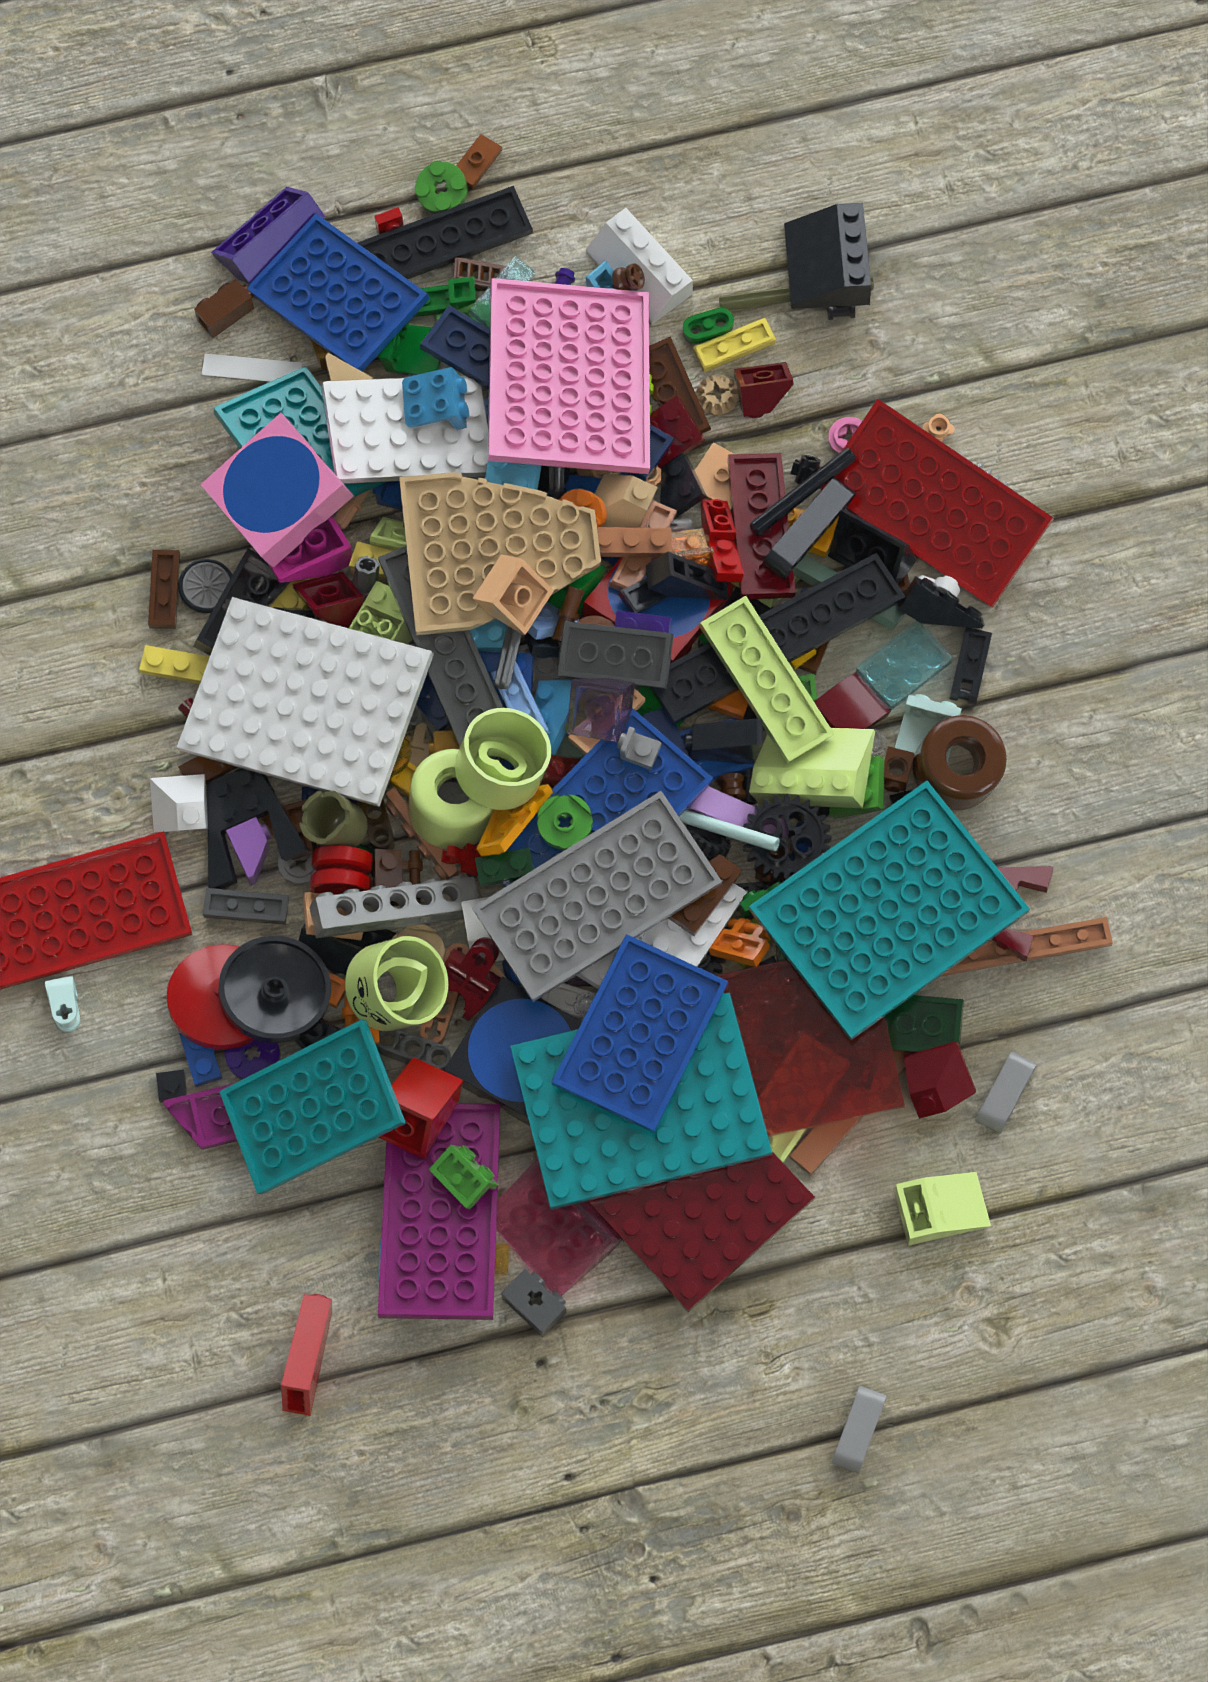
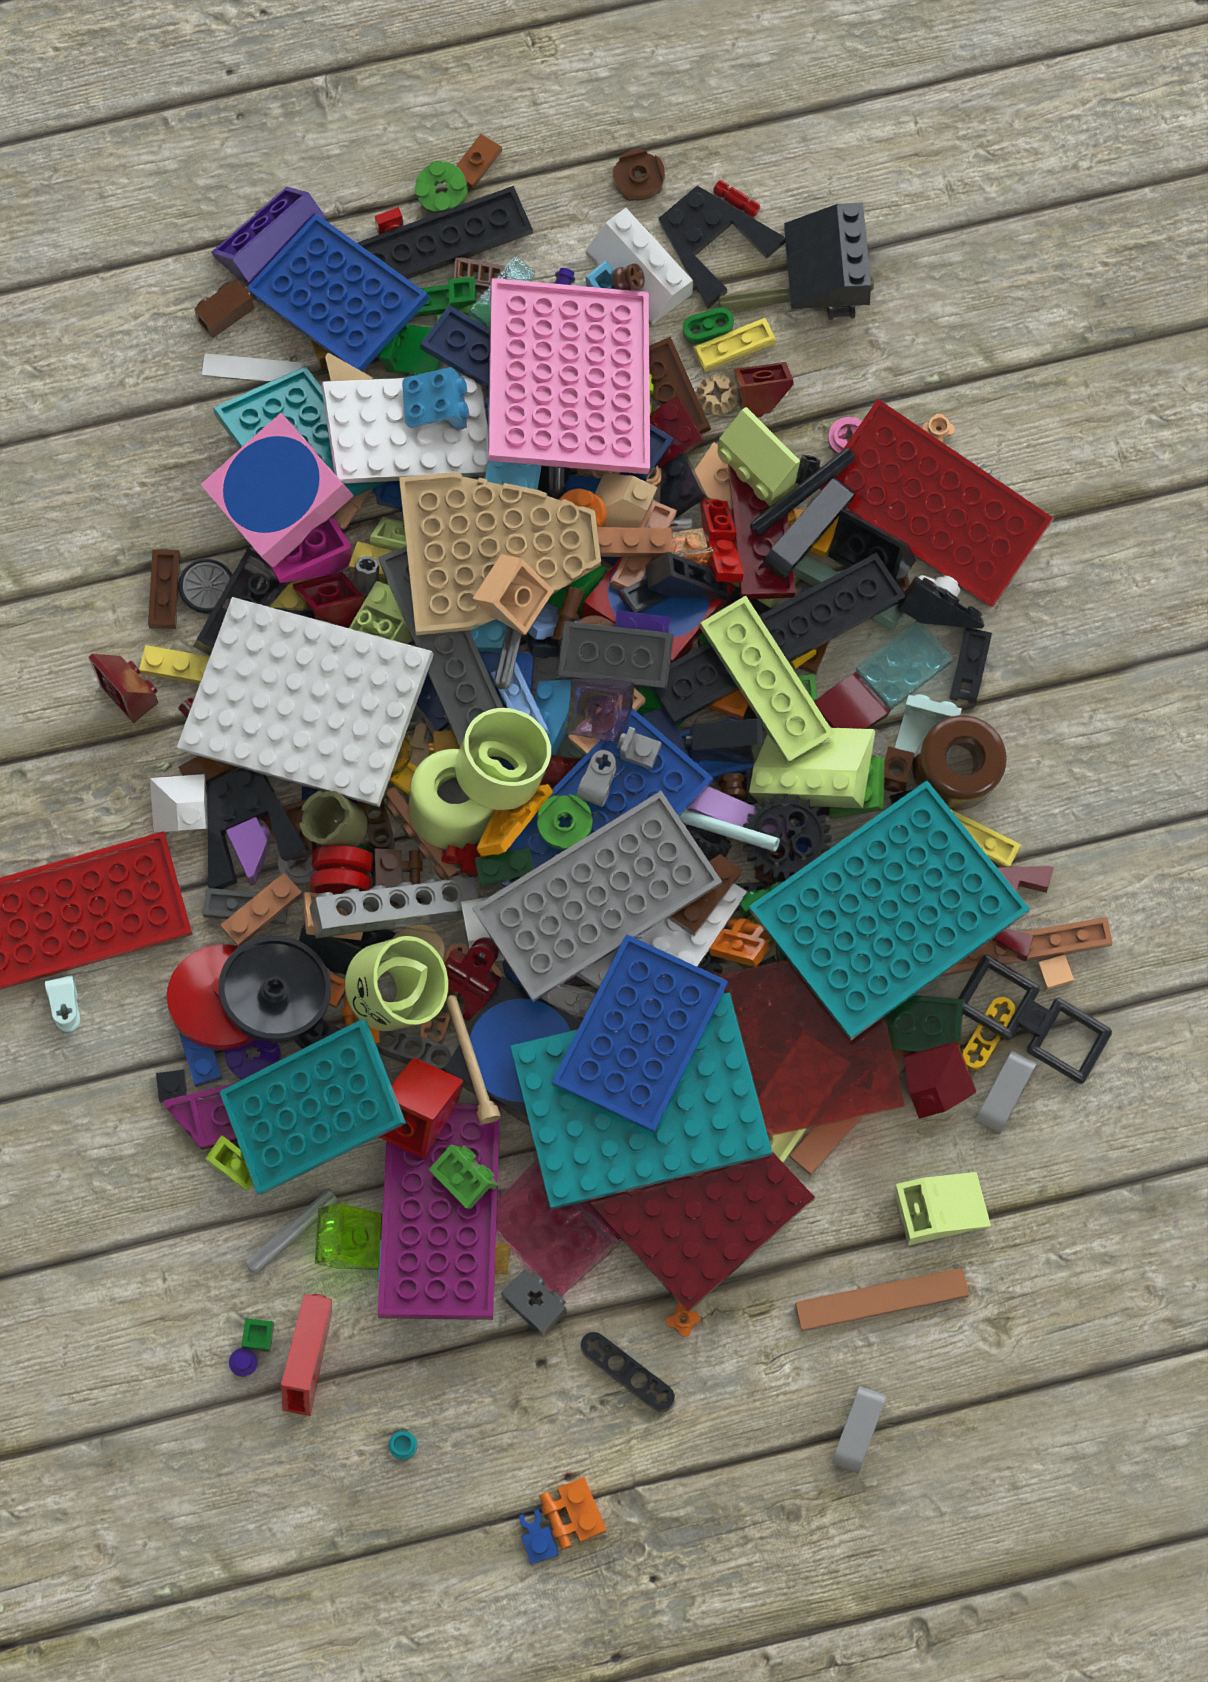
none -> dark red slope [88,653,158,723]
none -> lime slope [205,1136,253,1191]
none -> nougat plate [220,873,302,947]
none -> dark purple plate [229,1348,258,1377]
none -> green plate [241,1318,275,1352]
none -> light grey axle [246,1190,338,1274]
none -> clear neon green slope [315,1204,383,1270]
none -> teal plate [388,1431,417,1460]
none -> tan piece [446,995,501,1124]
none -> blue plate [519,1509,559,1565]
none -> orange plate [539,1477,607,1550]
none -> light grey piece [576,750,616,807]
none -> black beam [581,1332,675,1412]
none -> reddish brown plate [613,149,665,201]
none -> black wing [658,185,786,309]
none -> orange plate [666,1303,700,1337]
none -> red axle [713,180,760,217]
none -> yellowish green slope [717,407,800,506]
none -> nougat tile [795,1267,969,1332]
none -> light yellow tile [951,810,1021,867]
none -> black bar [958,955,1112,1084]
none -> yellow beam [963,997,1015,1071]
none -> light nougat tile [1038,954,1074,990]

